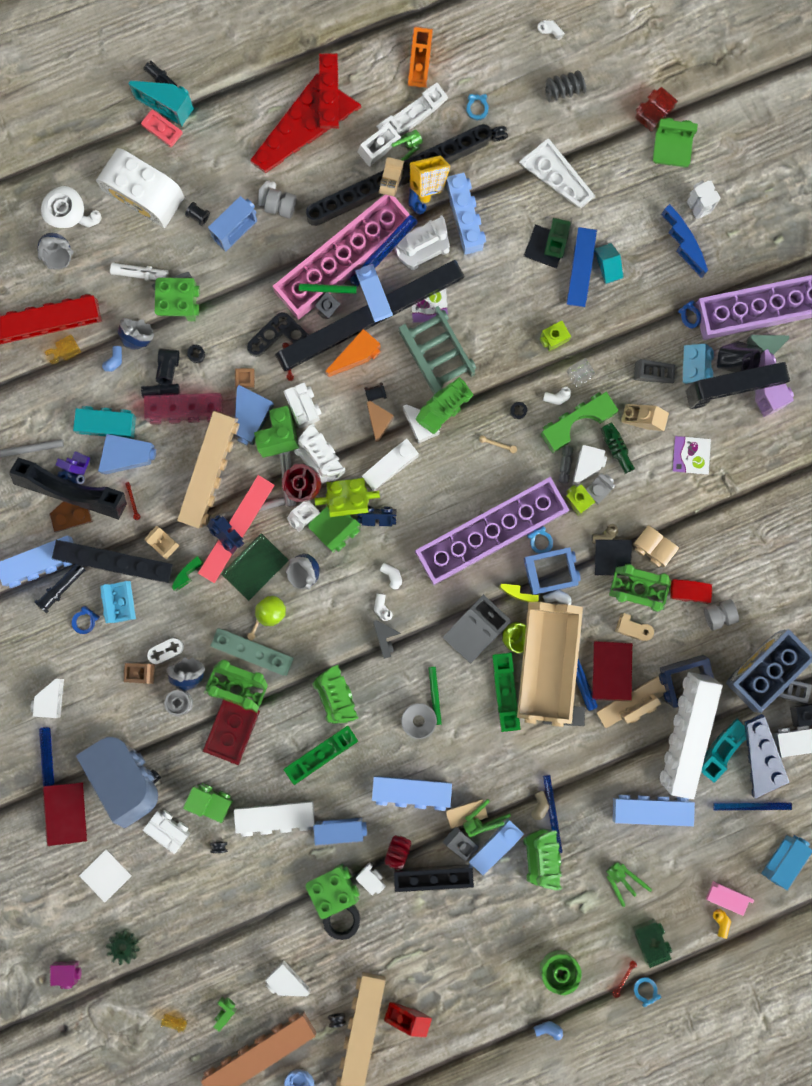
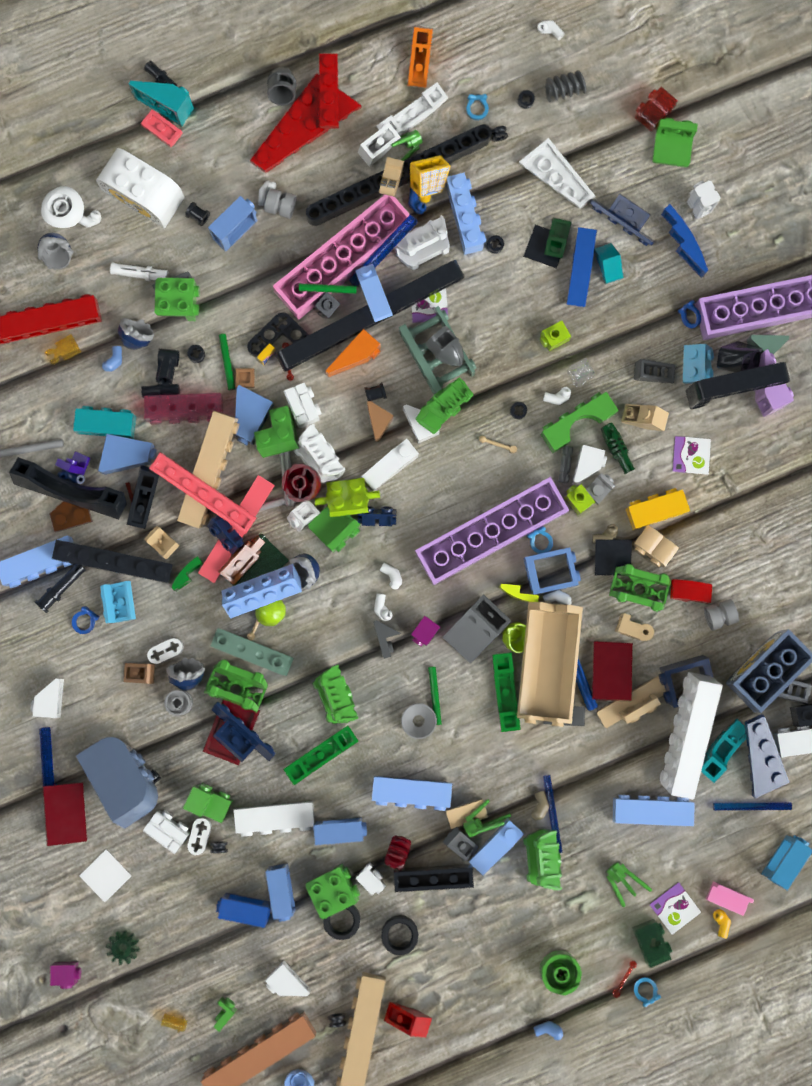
none -> black slope [126,465,159,529]
none -> coral tile [149,452,257,534]
none -> white beam [188,817,211,855]
none -> dark blue bracket [212,702,276,762]
none -> blue window [216,893,271,928]
none -> hinge [218,535,265,585]
none -> green bar [219,334,235,391]
none -> light blue brick [222,564,302,619]
none -> yellow tile [257,344,276,366]
none -> medium blue window [266,863,296,922]
none -> dark grey helmet [267,66,297,106]
none -> black tyre [381,915,419,956]
none -> magenta brick [411,616,440,647]
none -> dark grey helmet [425,326,464,366]
none -> black bush [487,235,504,254]
none -> black bush [517,90,535,109]
none -> dark blue bracket [590,193,655,246]
none -> yellow brick [626,488,690,530]
none -> sticker [650,882,701,935]

